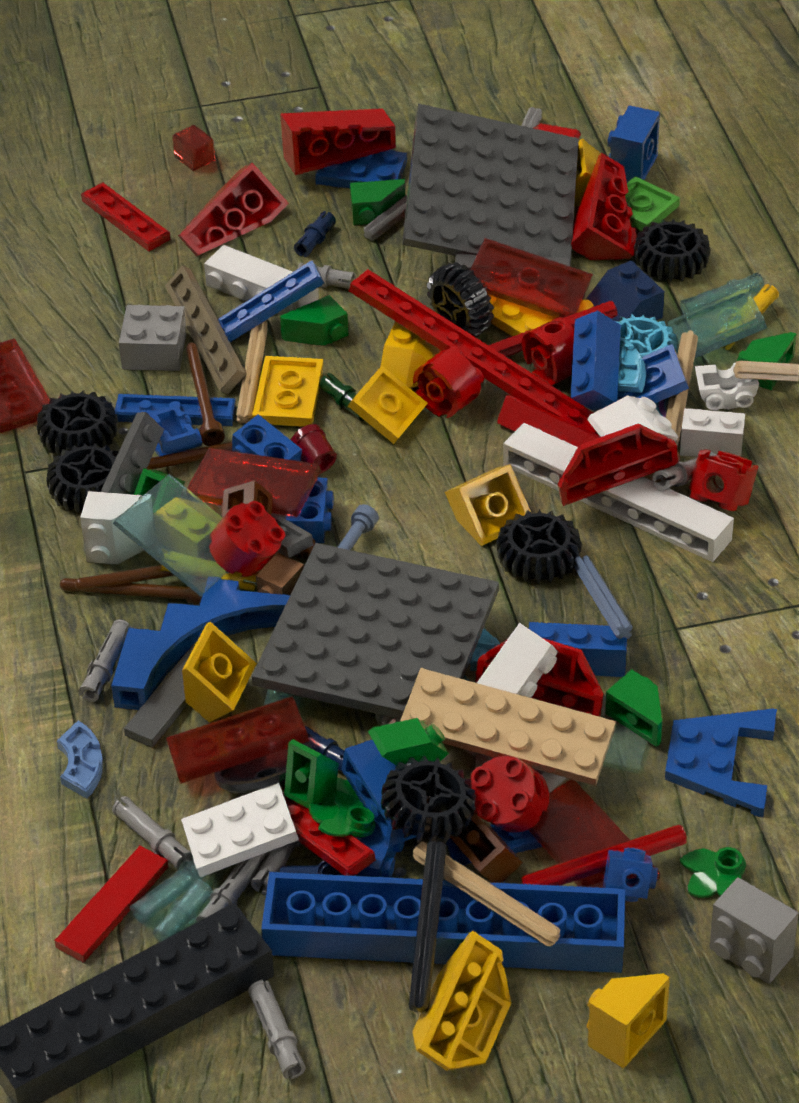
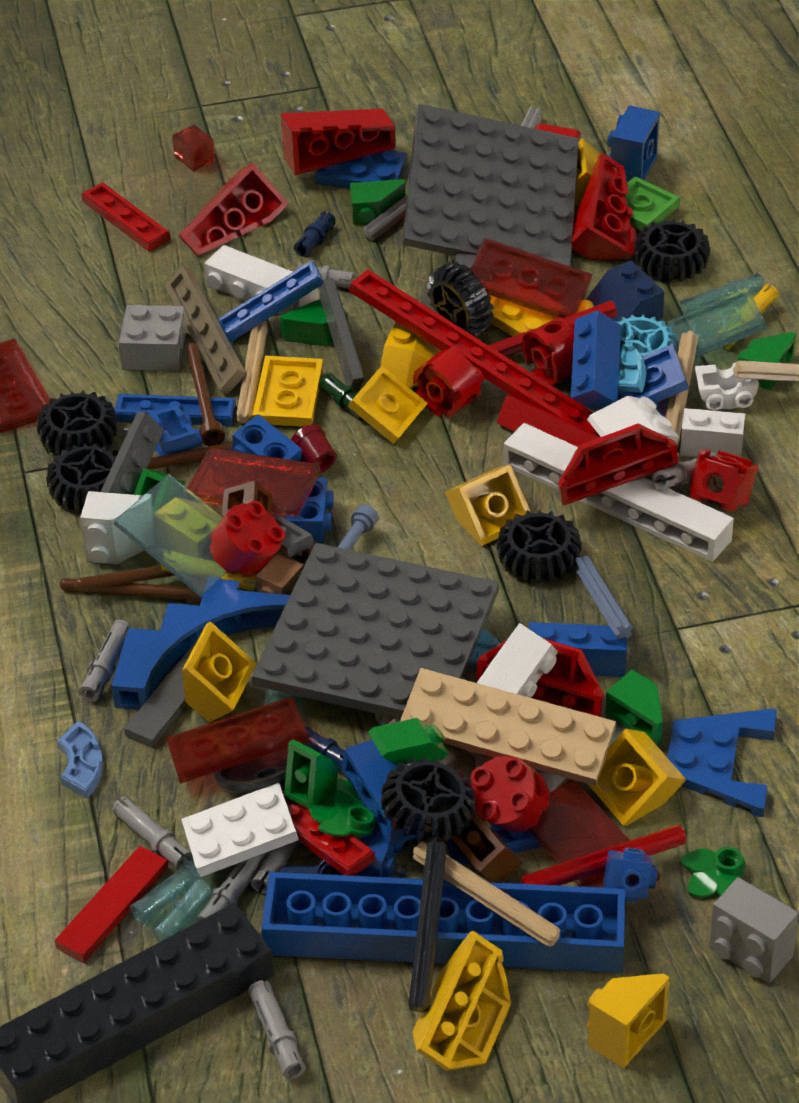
none -> dark grey tile [319,278,364,393]
none -> yellow slope [588,729,686,826]

